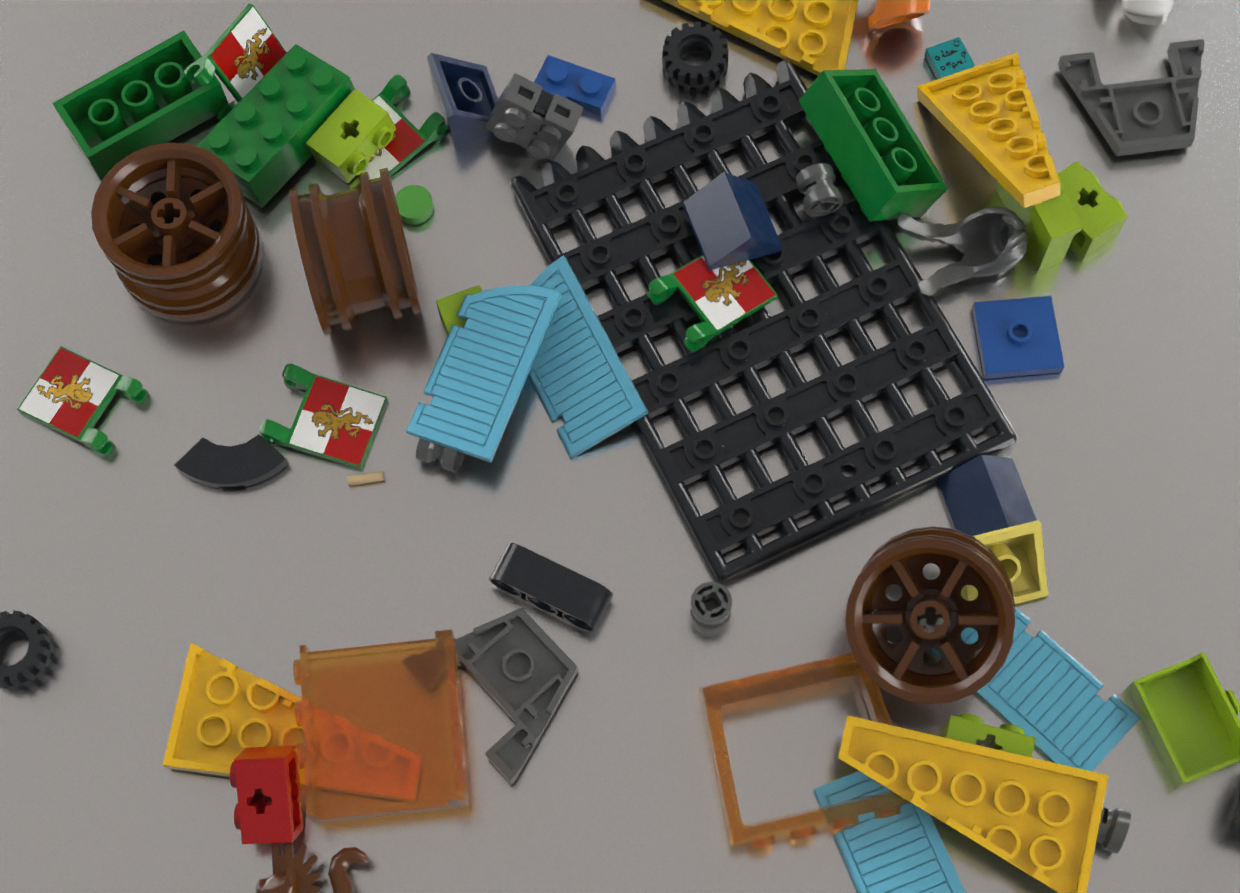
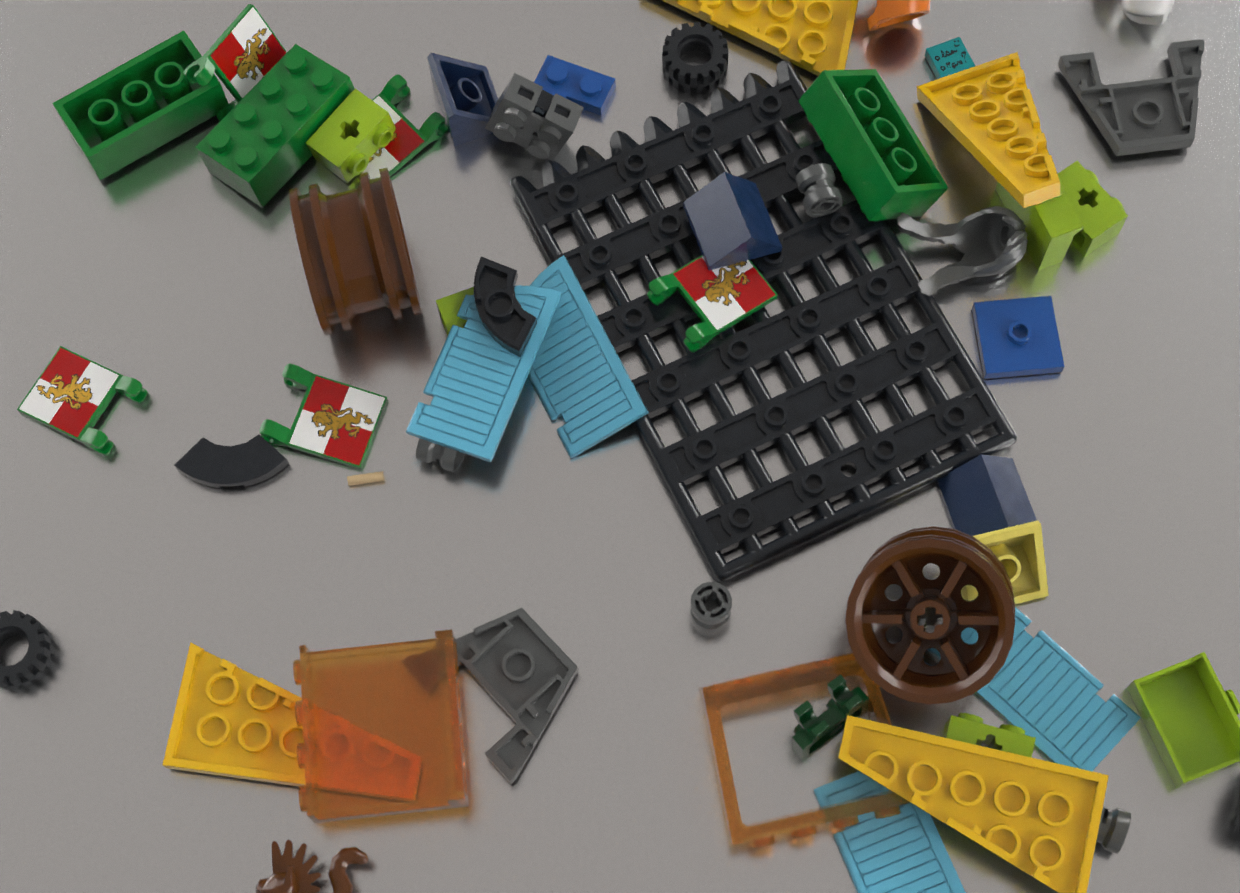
reddish brown wheel [91,143,261,319] -> none
red brick [230,745,304,844] -> none
bright green tile [396,185,434,225] -> none
black beam [489,543,613,632] -> none
none -> black tile [474,256,537,357]
none -> dark green plate [792,674,869,762]

